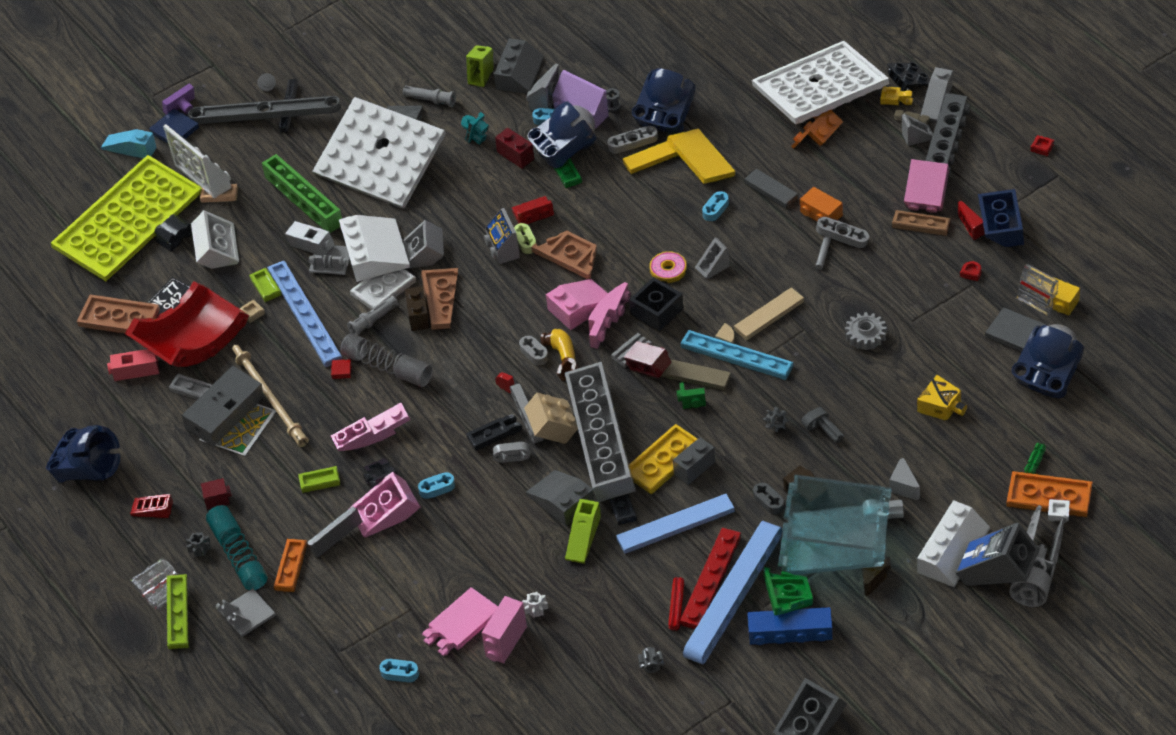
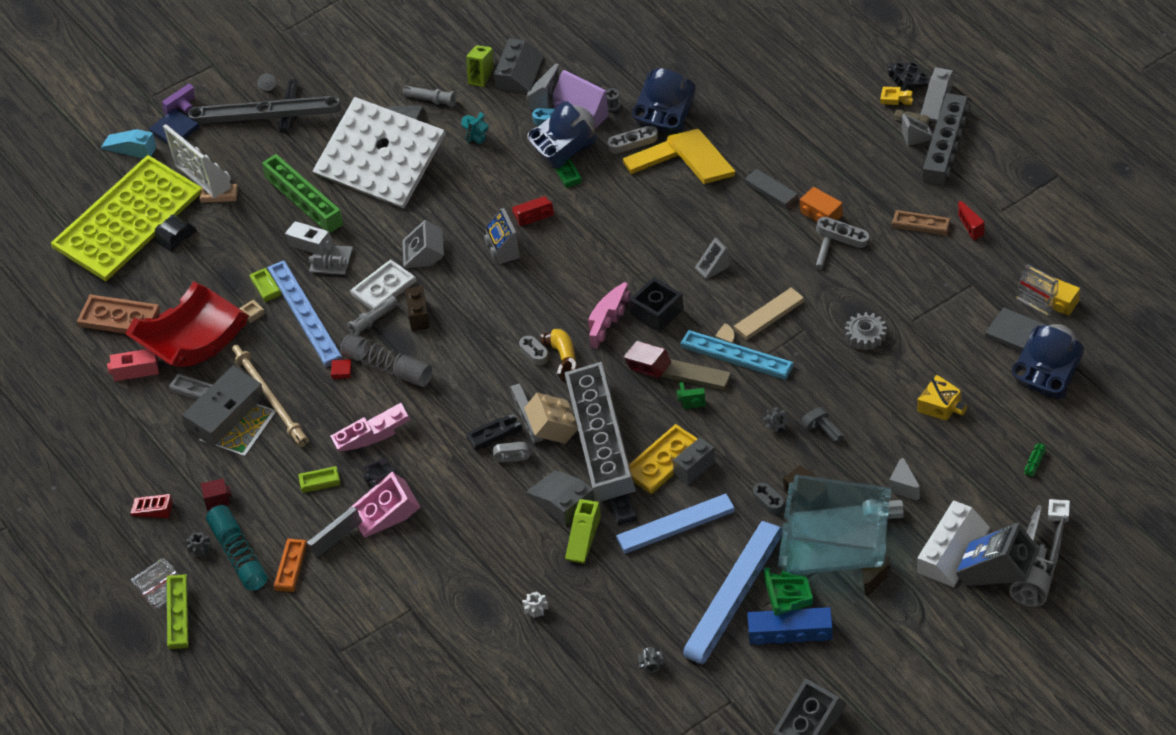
dark blue piece [46,425,121,483] -> none
black sticker [146,277,190,318] -> none
white slope [191,210,239,269] -> none
light grey plate [216,589,276,637] -> none
white slope [339,215,410,282] -> none
medium azure beam [380,659,419,682] -> none
medium azure beam [418,472,455,499] -> none
nougat wing [421,268,458,330] -> none
bright pink tile [422,587,498,656] -> none
bright pink brick [481,596,527,663] -> none
dark red brick [495,128,535,169] -> none
red tile [495,373,515,393] -> none
yellowish green beam [514,223,536,254] -> none
nougat wing [531,231,597,279] -> none
bright pink slope [546,279,608,330] -> none
light grey tile [611,333,652,368] -> none
tile [650,252,687,283] -> none
red axle [668,577,684,631] -> none
red plate [680,528,741,629] -> none
medium azure beam [702,192,729,221] -> none
white plate [752,41,889,124] -> none
orange bracket [791,110,843,149] -> none
bright pink brick [904,159,949,213] -> none
red tile [960,261,982,281] -> none
dark blue slope [978,189,1024,247] -> none
orange tile [1006,471,1093,517] -> none
red tile [1030,135,1054,156] -> none

